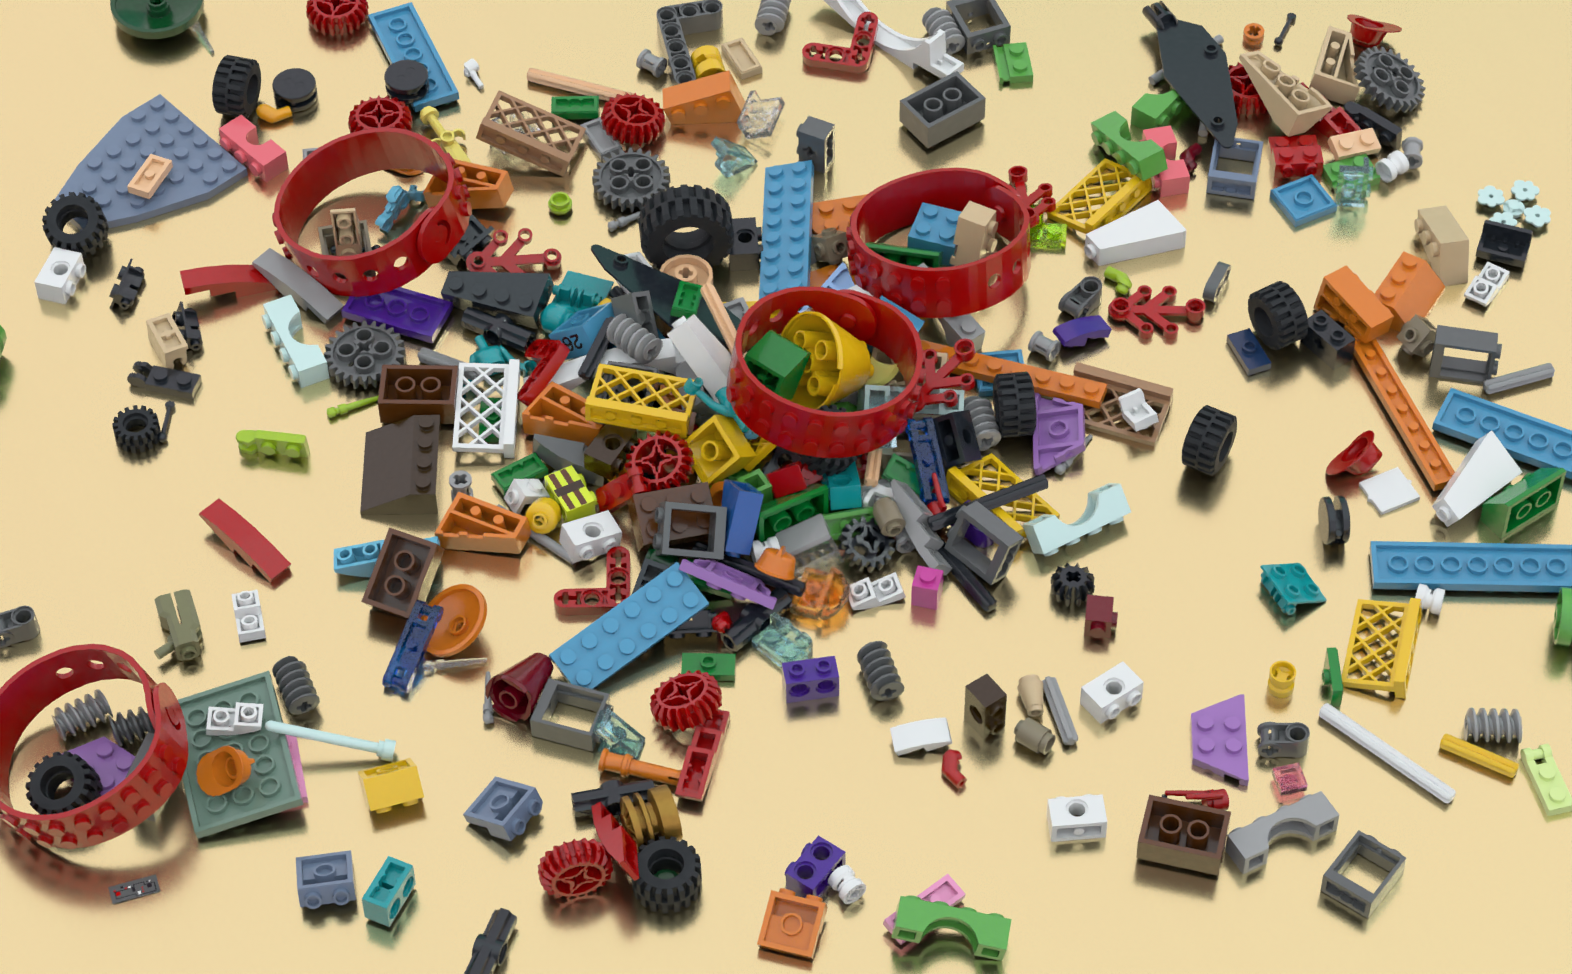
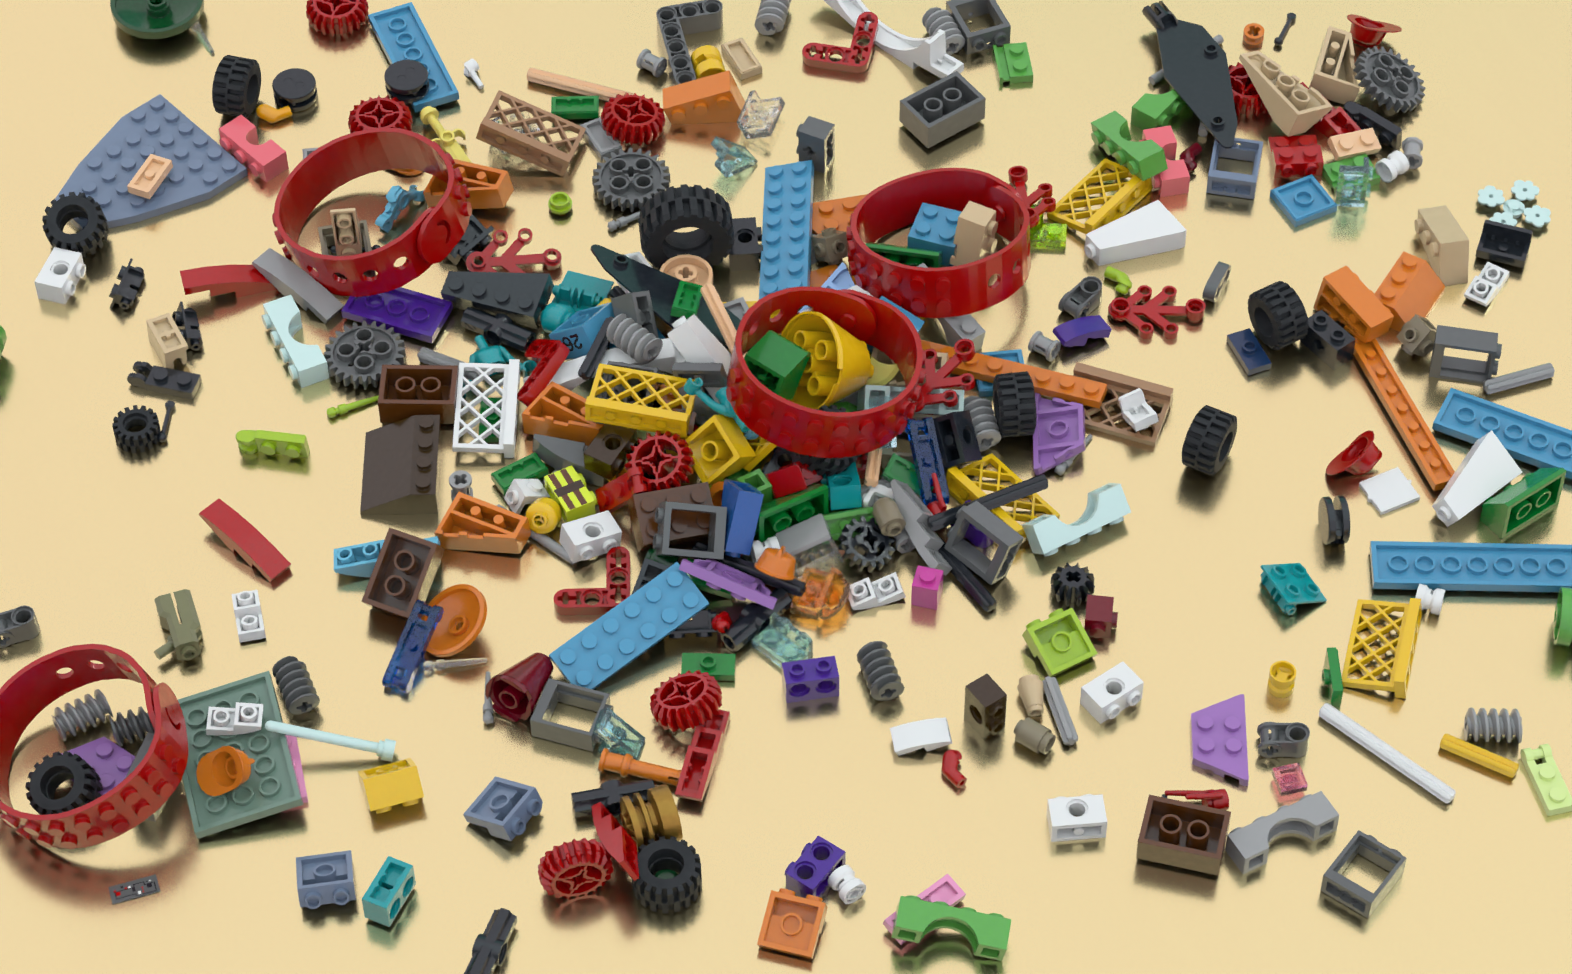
none -> dark grey plate [672,362,727,388]
none -> lime plate [1022,608,1098,677]

